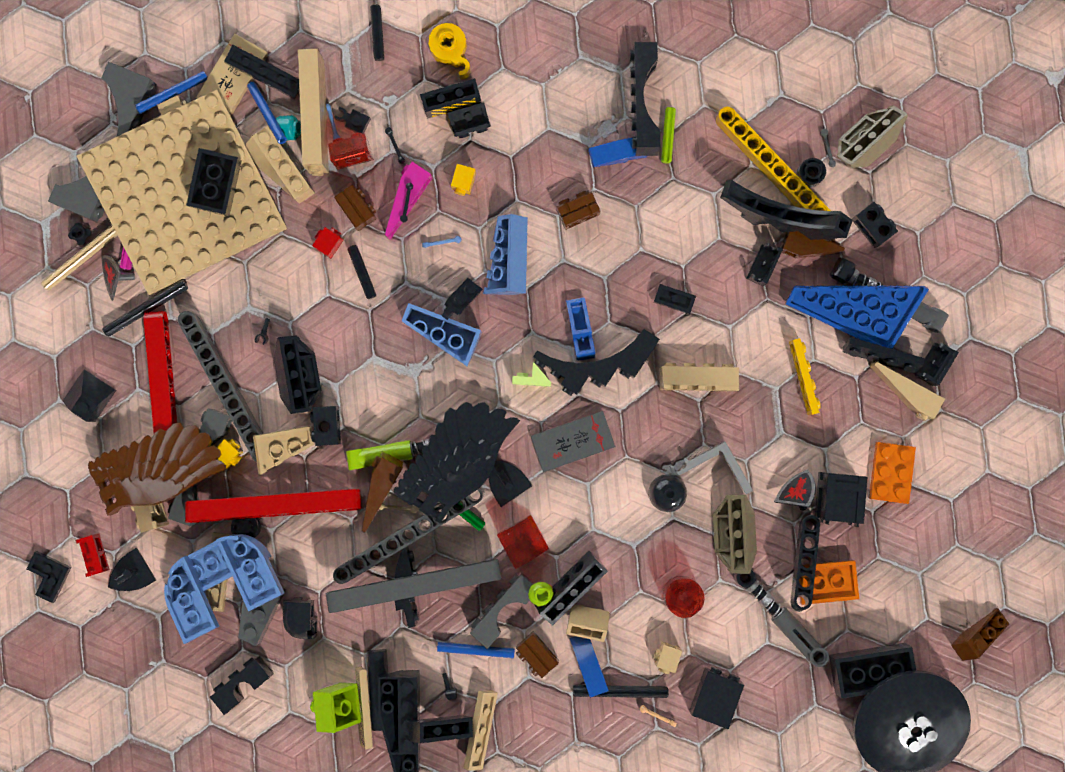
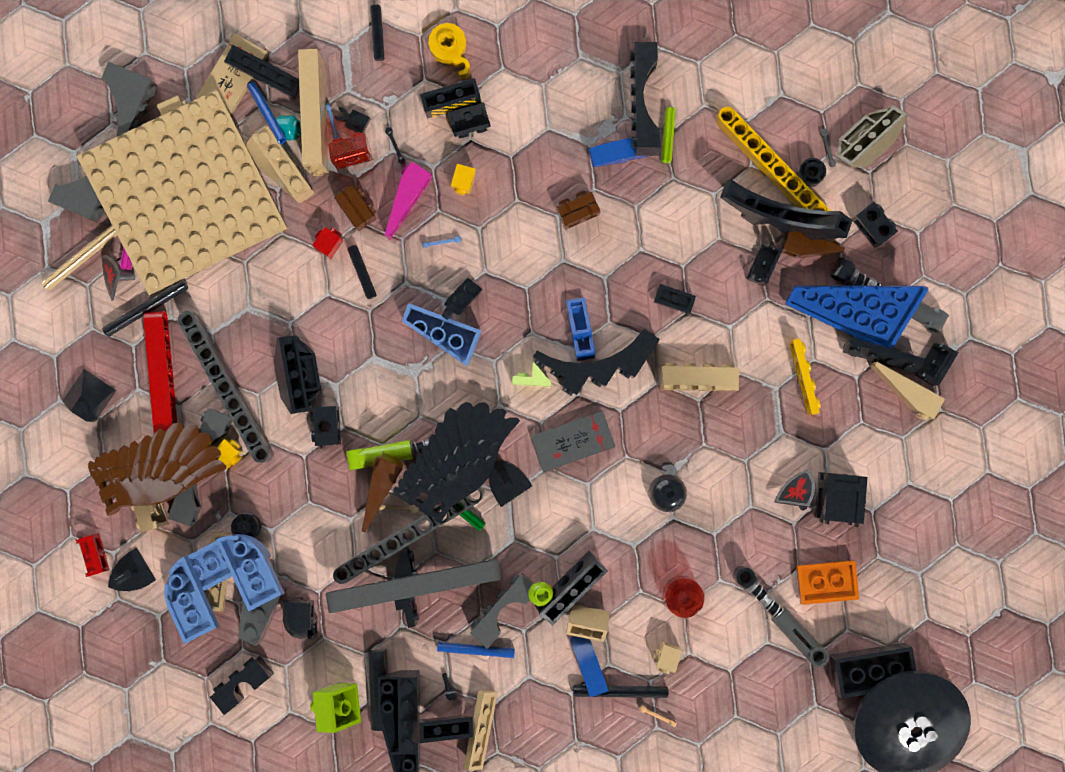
black tile [26,551,72,603] -> none
black plate [68,223,91,245] -> none
blue piece [135,71,208,114] -> none
red beam [185,489,362,523] -> none
black brick [186,148,242,217] -> none
tan wing [253,426,314,475] -> none
black hand [255,318,270,345] -> none
tan tile [355,667,373,750] -> none
black hinge [400,183,413,223] -> none
medium blue wedge [483,214,528,295] -> none
clear red slope [497,515,549,569] -> none
reddish brown brick [516,631,559,678] -> none
light grey hinge [670,441,753,494] -> none
black brick [689,667,744,729] -> none
dark tan wedge [713,495,757,574] -> none
black beam [790,515,820,612] -> none
orange plate [869,442,916,504] -> none
reddish brown slope [951,608,1009,661] -> none

